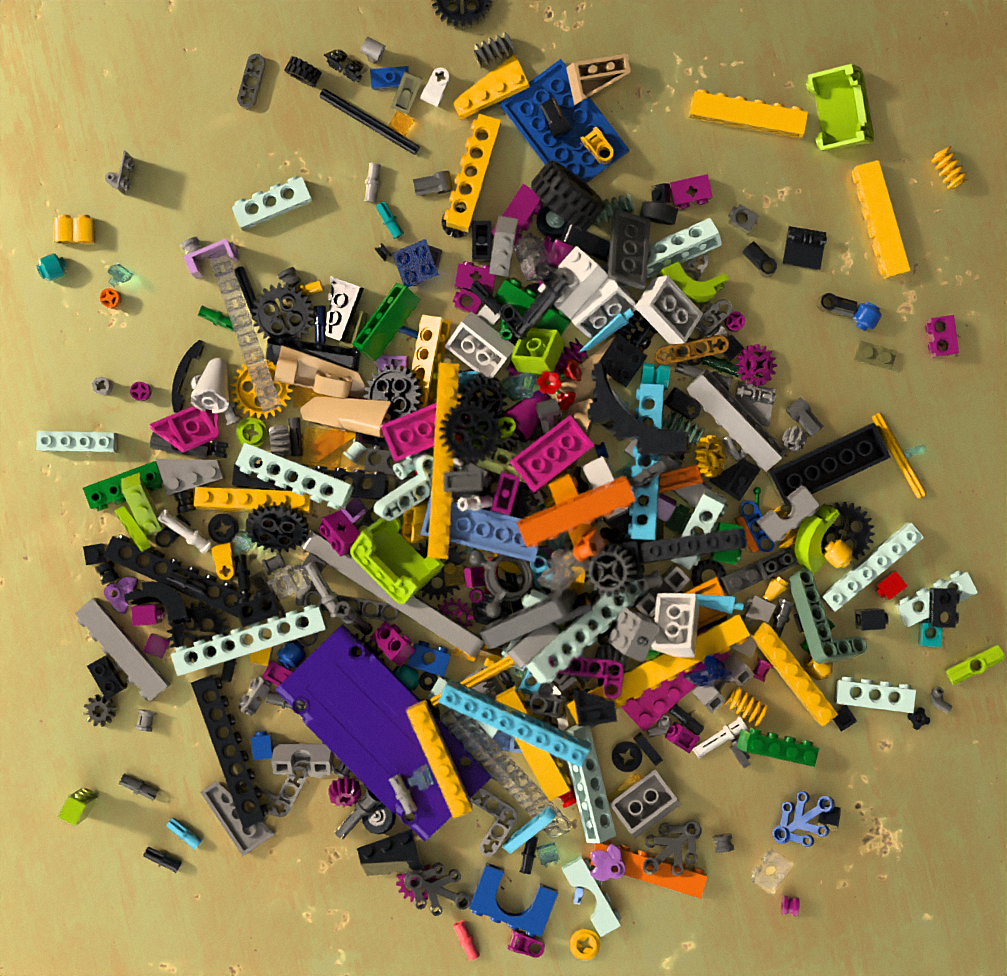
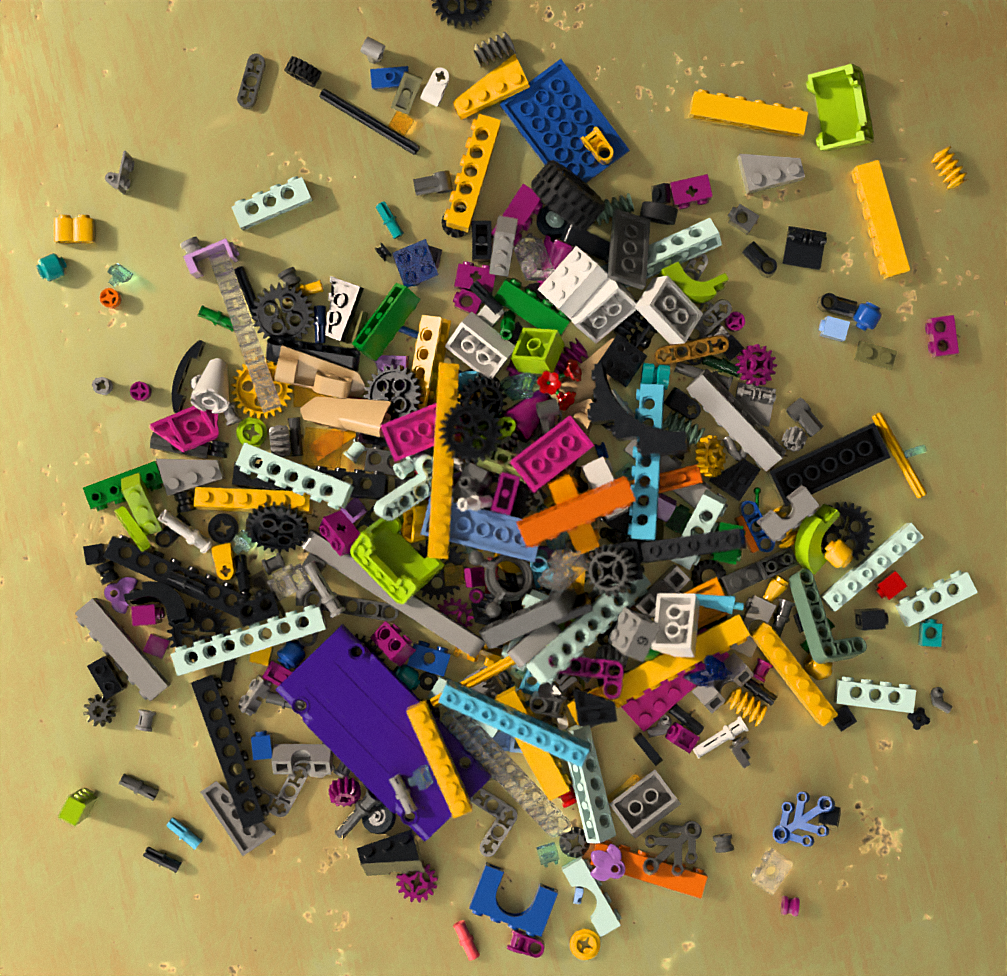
light aqua brick [36,431,118,453] -> none
black hinge [324,49,367,83] -> none
dark grey pin [334,601,372,635] -> none
light grey pin [364,163,381,203] -> none
dark grey plant [404,862,471,916] -> none
dark grey tile [443,470,484,492] -> none
black piece [500,262,572,340] -> none
medium azure beam [502,806,557,854] -> none
black axle [519,836,538,874] -> none
black piece [540,98,572,139] -> none
tan wedge [566,53,631,105] -> none
orange piece [573,527,607,562] -> none
medium azure bar [578,308,634,353] -> none
black gear [612,741,642,772] -> none
dark grey pin [628,459,668,490] -> none
light grey bush [637,570,663,592] -> none
green brick [736,728,819,767] -> none
black brick [928,588,960,628] -> none
lime piece [945,645,1006,685] -> none
none -> dark grey gear [559,827,590,858]
none -> light grey wedge [737,154,805,195]
none -> black pin [743,678,778,706]
none -> light blue brick [818,316,850,342]

